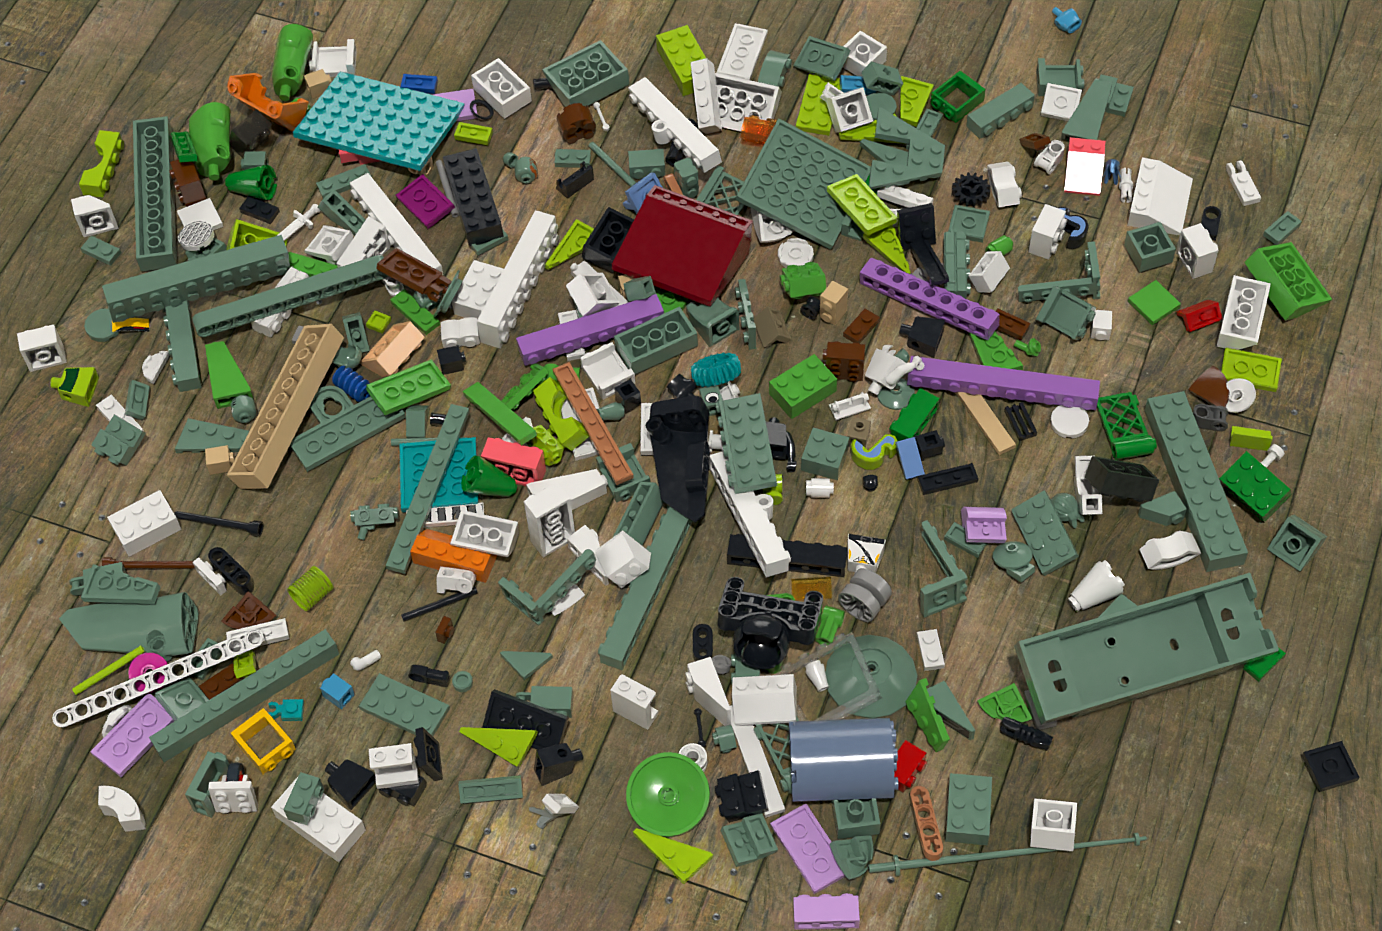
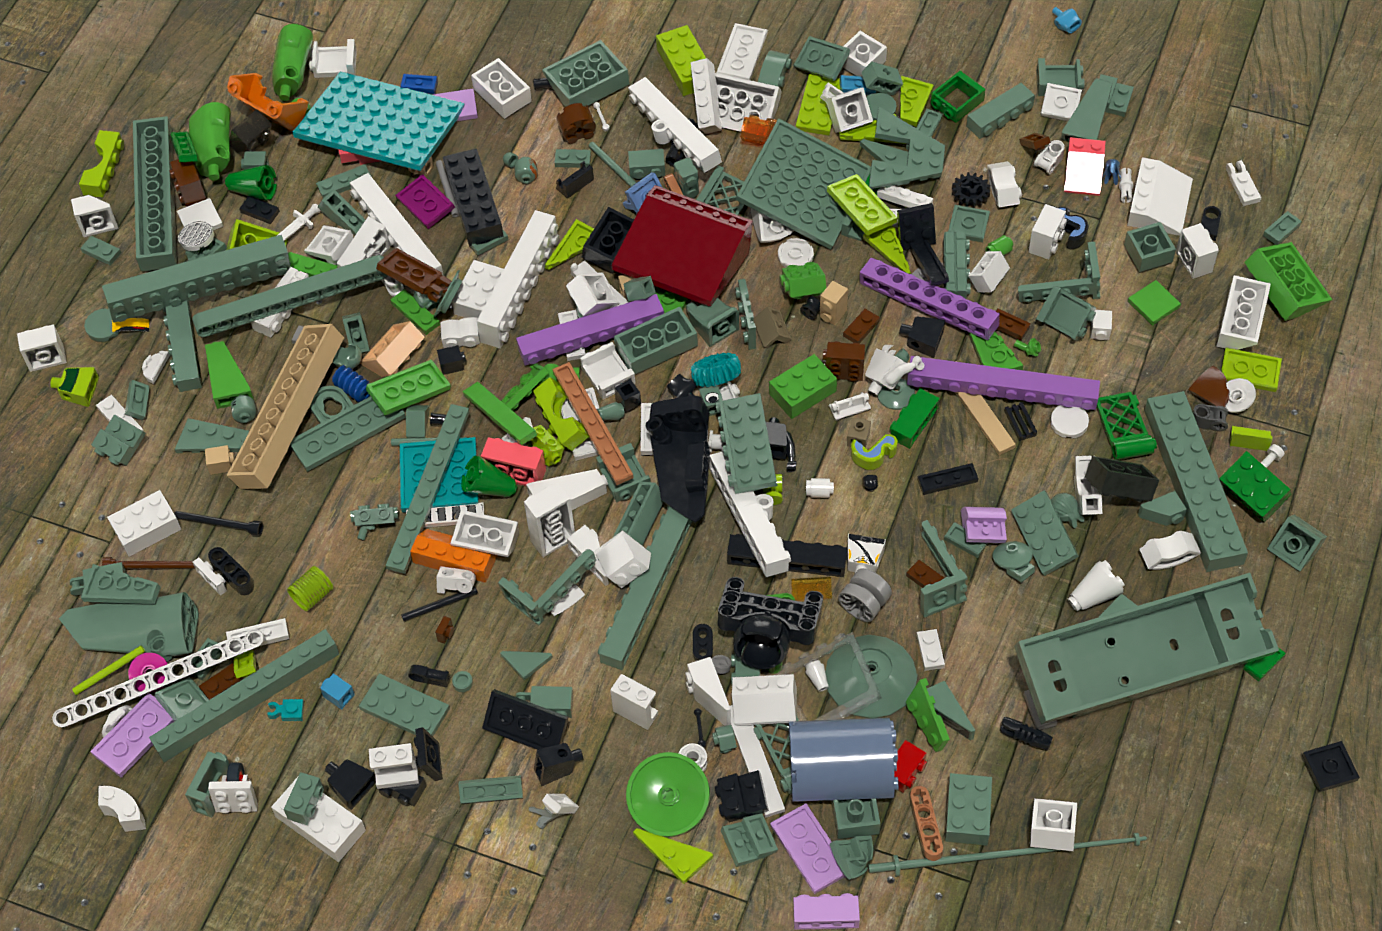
reddish brown brick [221,591,277,629] -> none
yellow window [231,708,296,775] -> none
tan brick [304,69,332,99] -> none
white arm [350,650,381,671] -> none
lime tile [366,311,391,334] -> none
lime plate [454,122,493,145] -> none
lime wing [459,727,538,767] -> none
black piece [470,99,494,120] -> none
sand green brick [801,428,850,481] -> none
bright green piece [815,605,845,647] -> none
medium blue tile [895,437,925,479] -> none
black brick [915,430,945,461] -> none
bright green brick [977,683,1033,722] -> none
red panel [1176,300,1223,332] -> none
none -> reddish brown plate [906,560,944,588]

